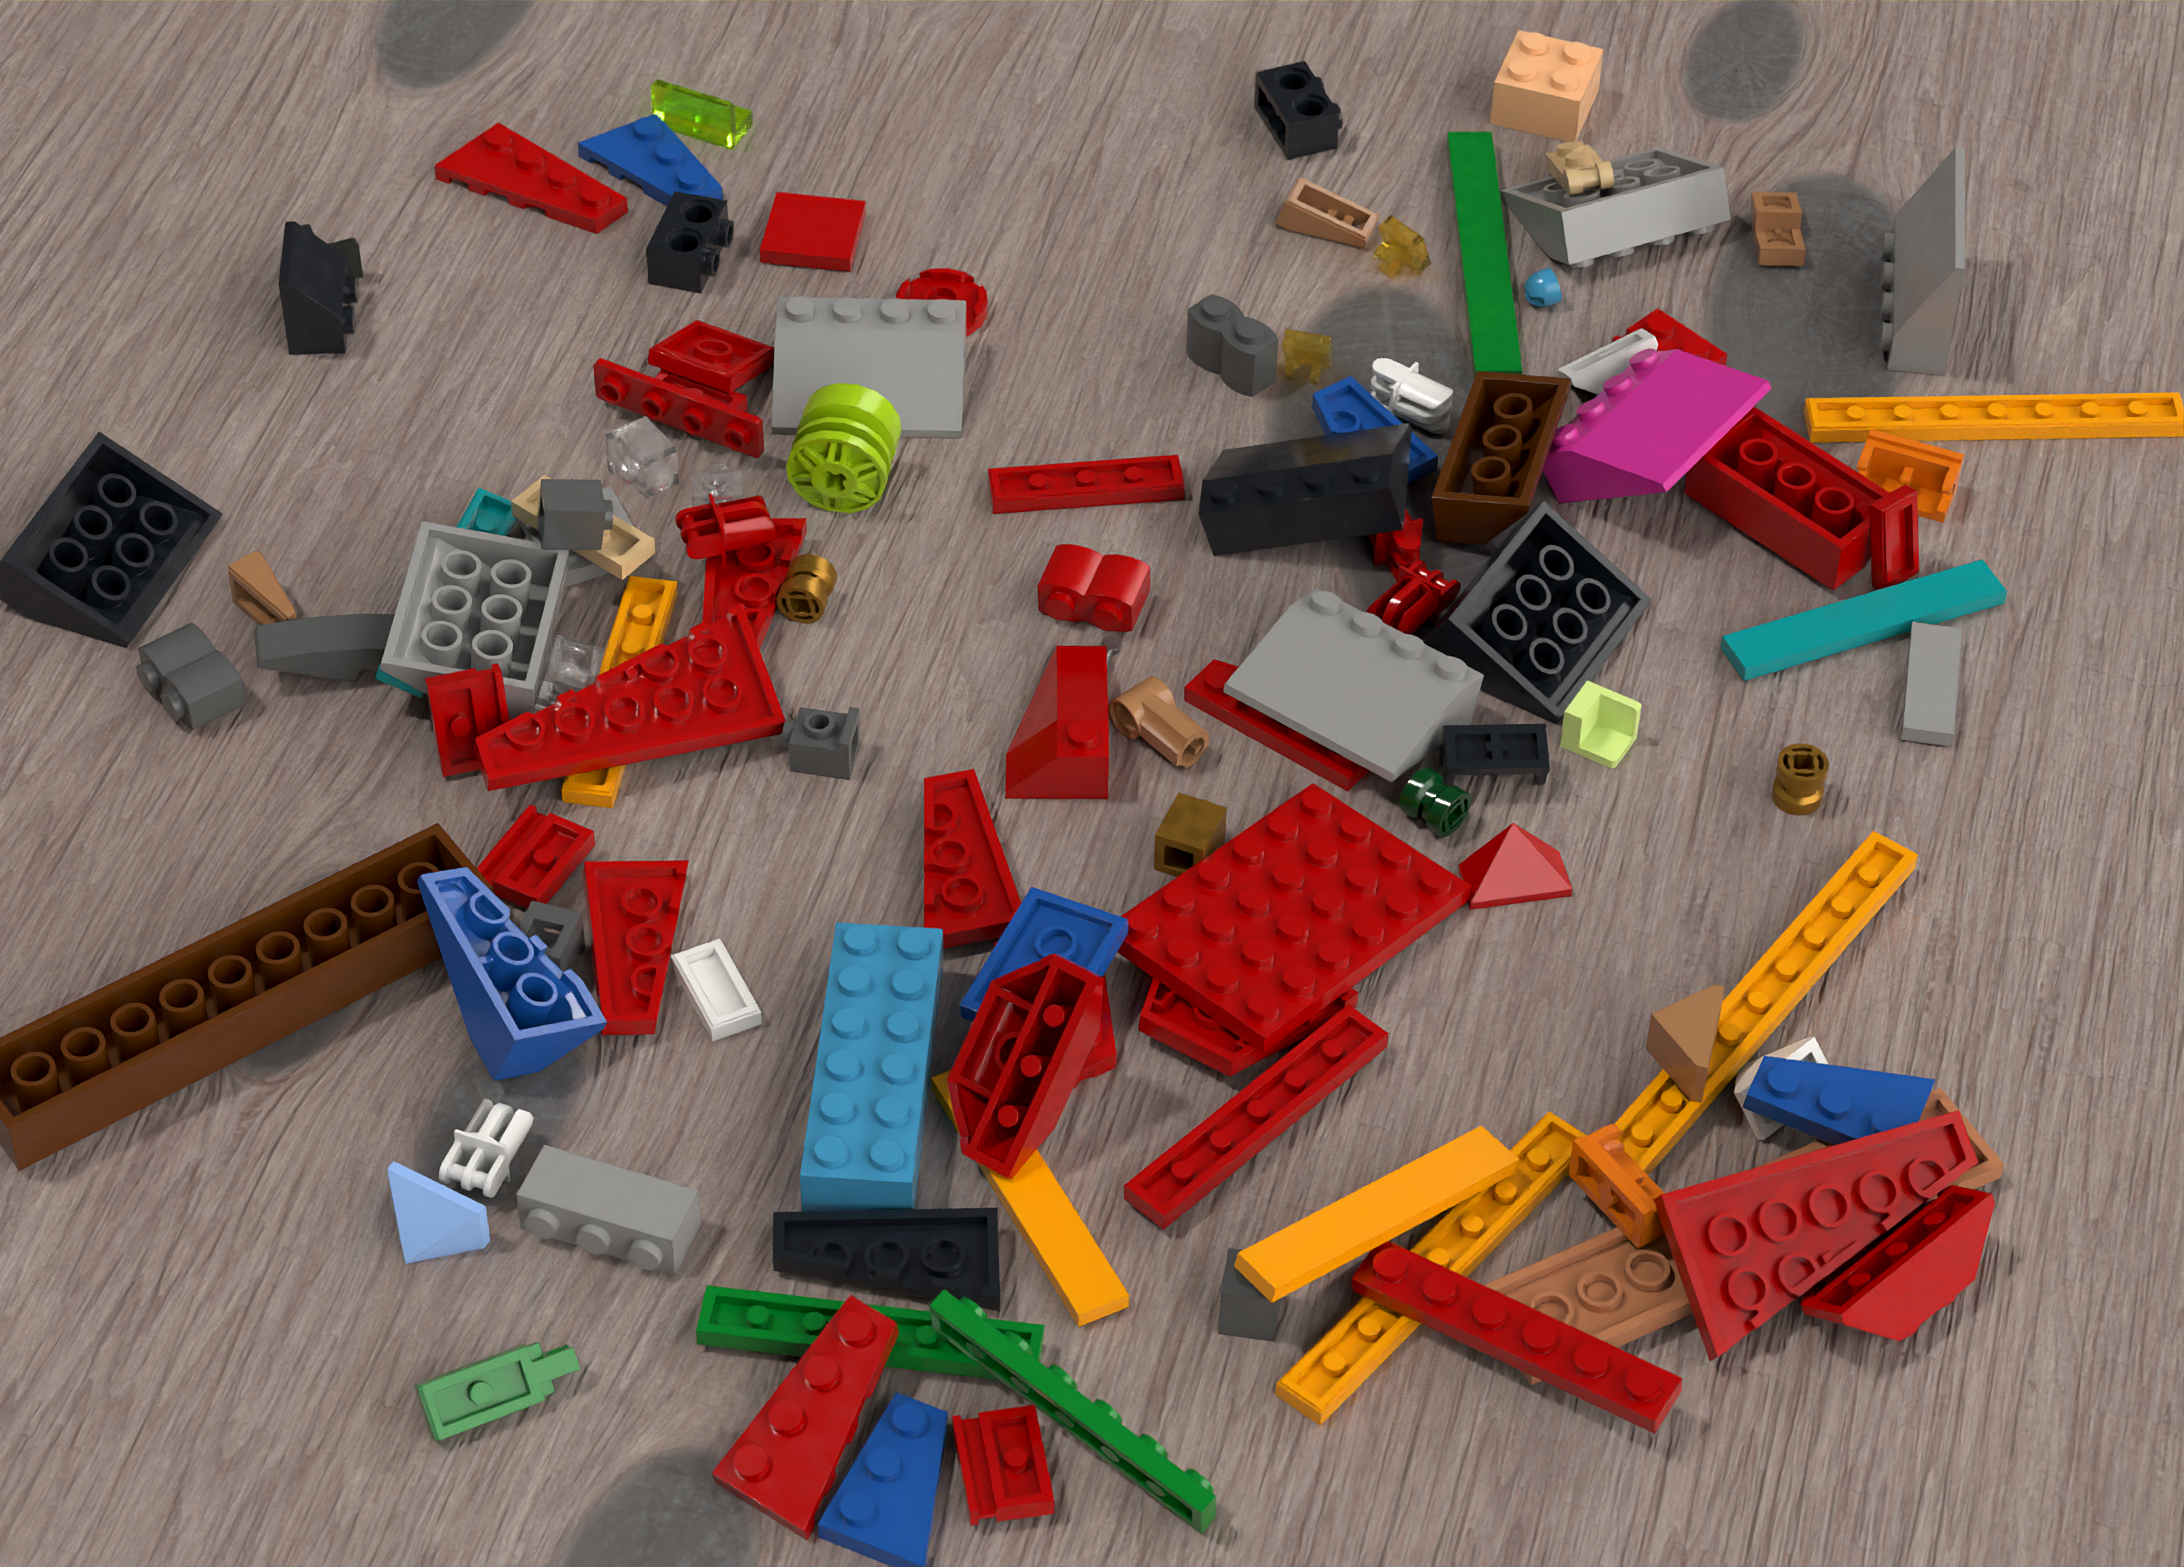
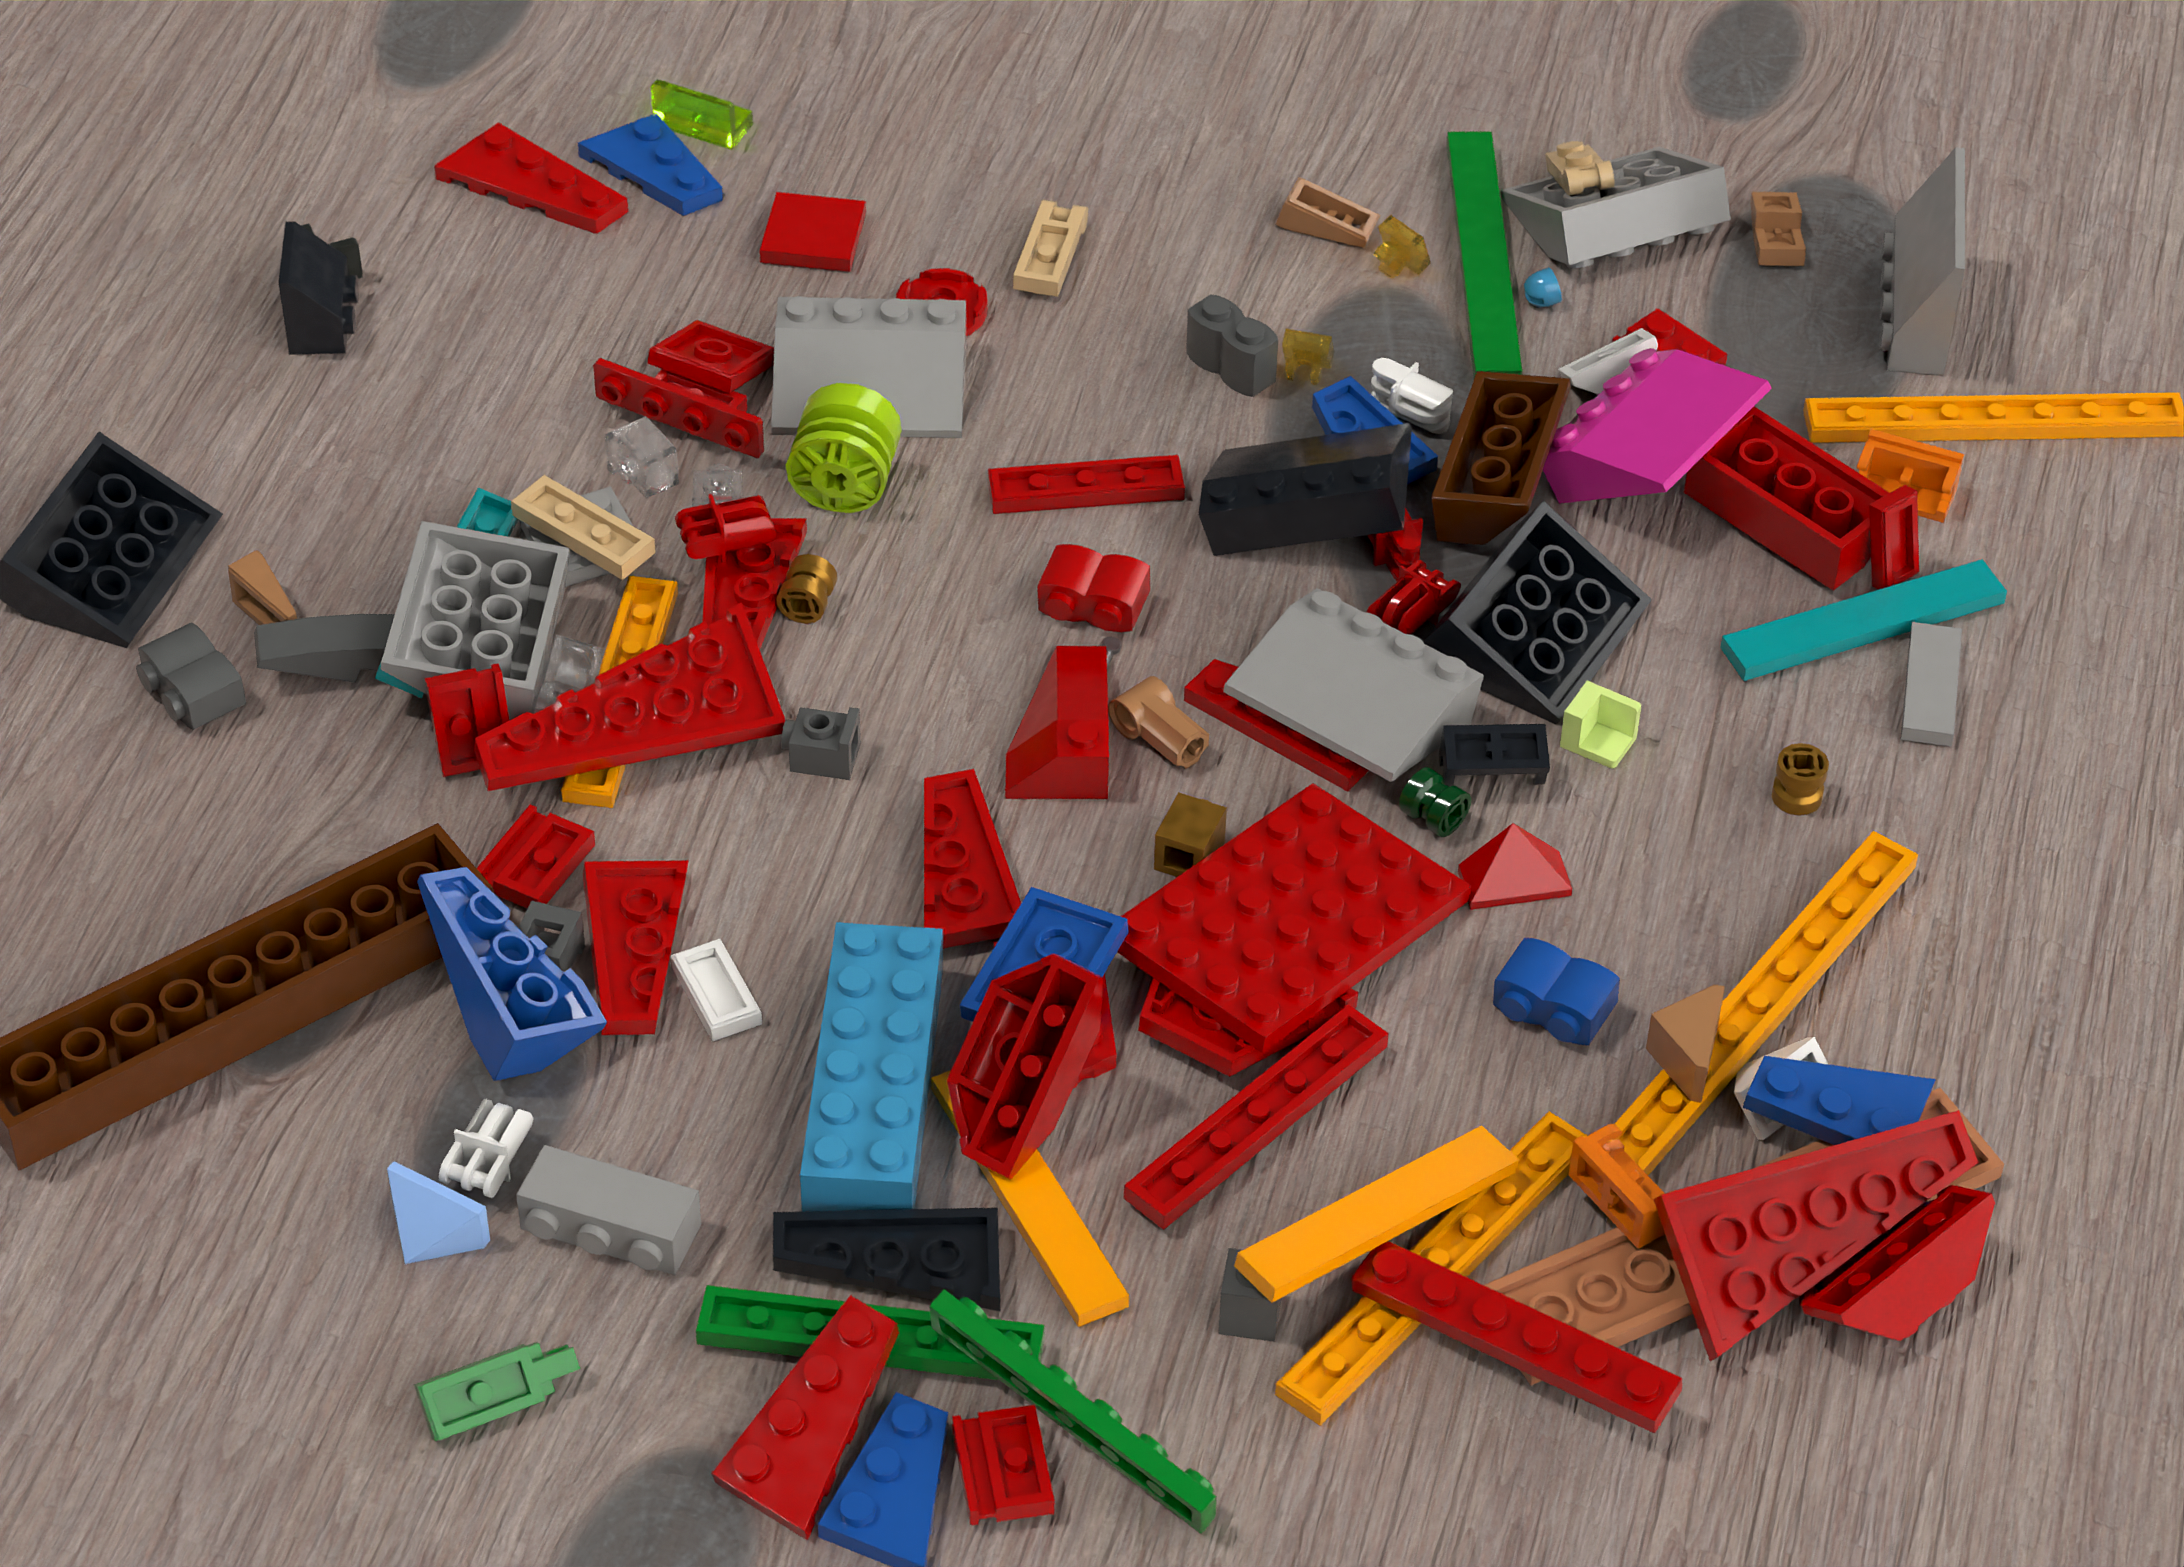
dark grey brick [537,479,613,550] -> none
black brick [646,191,734,294] -> none
black brick [1254,61,1343,160] -> none
light nougat brick [1490,30,1603,142] -> none
none -> tan plate [1013,200,1088,297]
none -> blue brick [1493,938,1620,1045]

